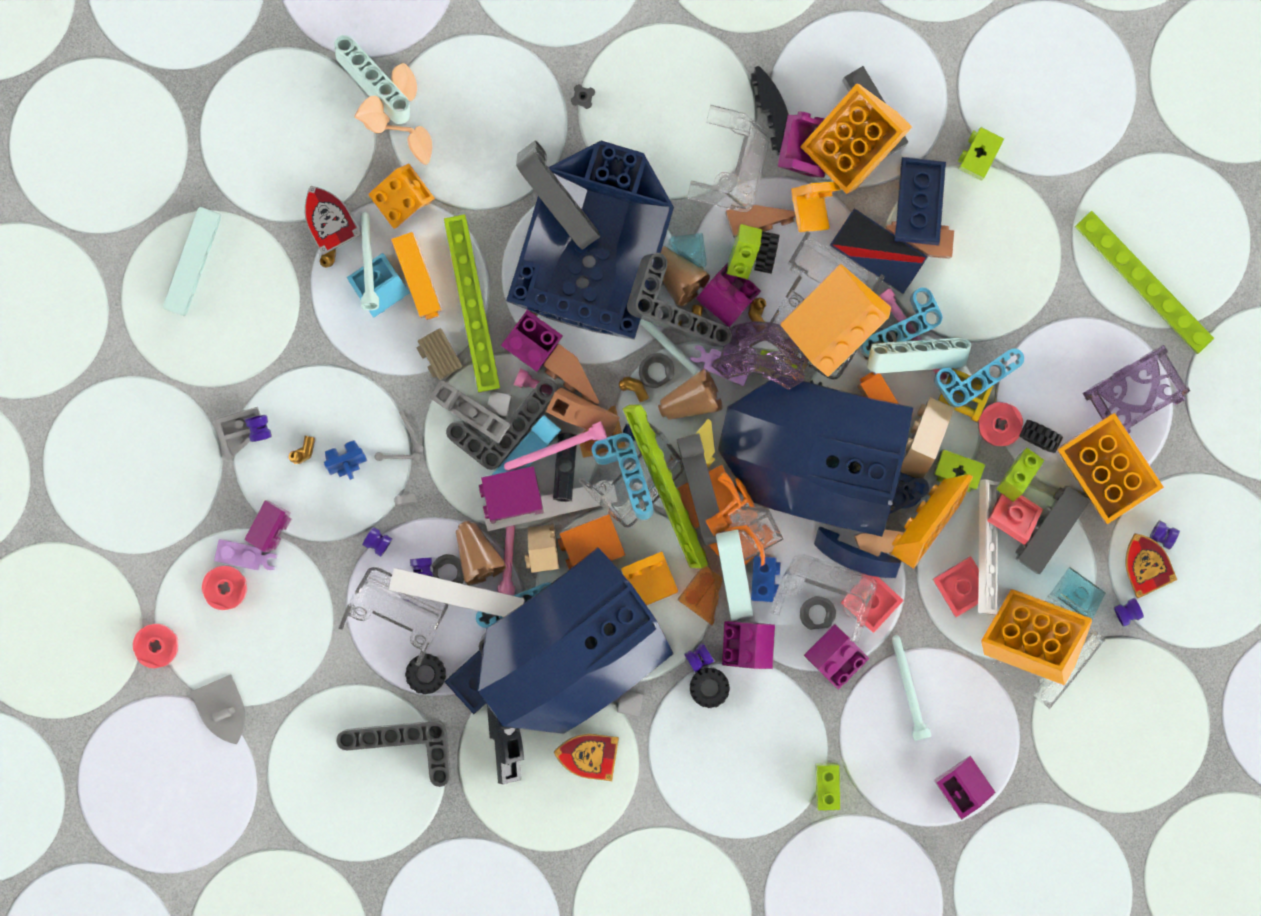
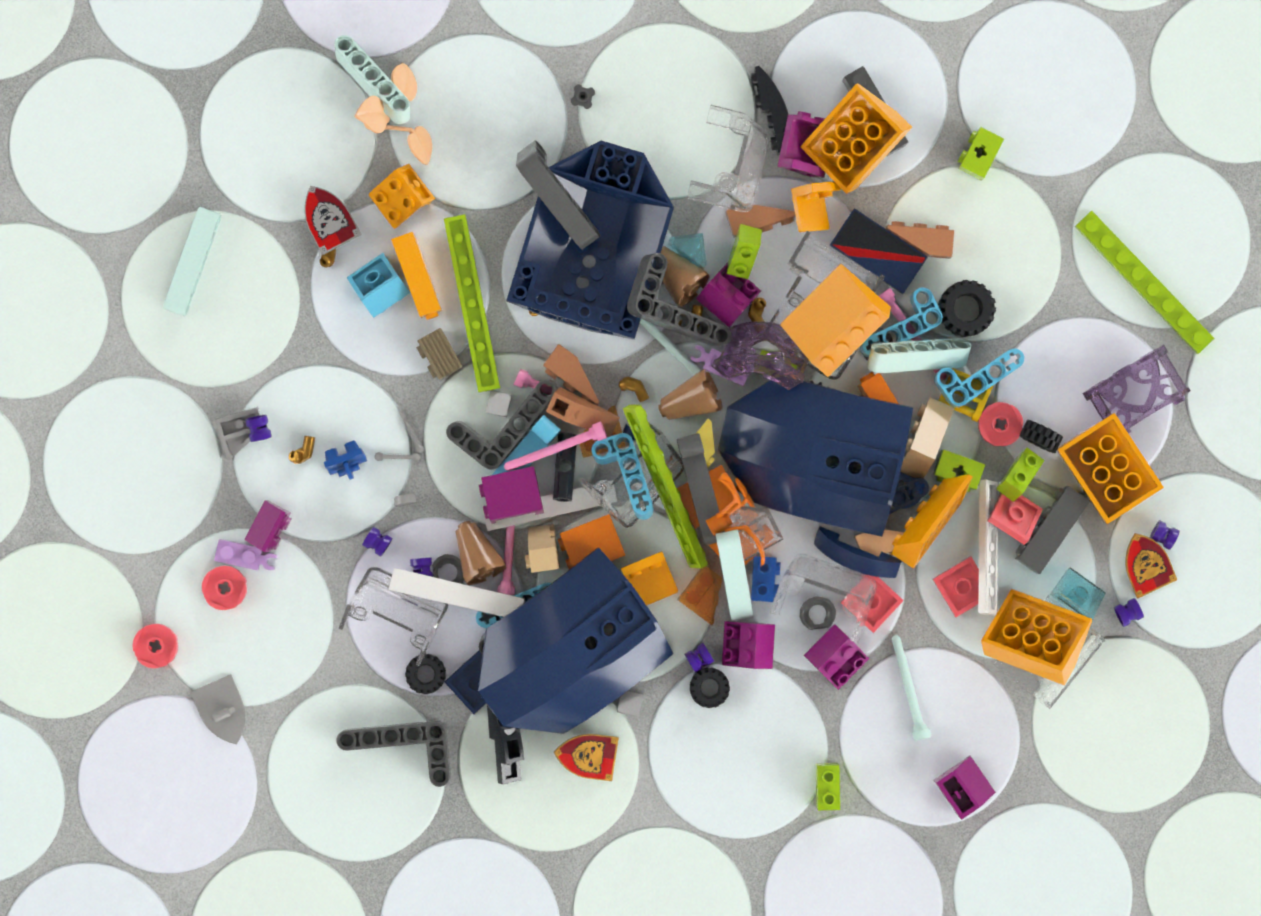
light aqua piece [361,212,379,311] -> none
light grey slope [430,379,511,443] -> none
magenta slope [501,310,563,373] -> none
dark grey piece [639,353,675,388] -> none
black tyre [754,231,780,274] -> none
dark blue tile [894,157,946,246] -> none
none -> black tyre [938,280,996,337]

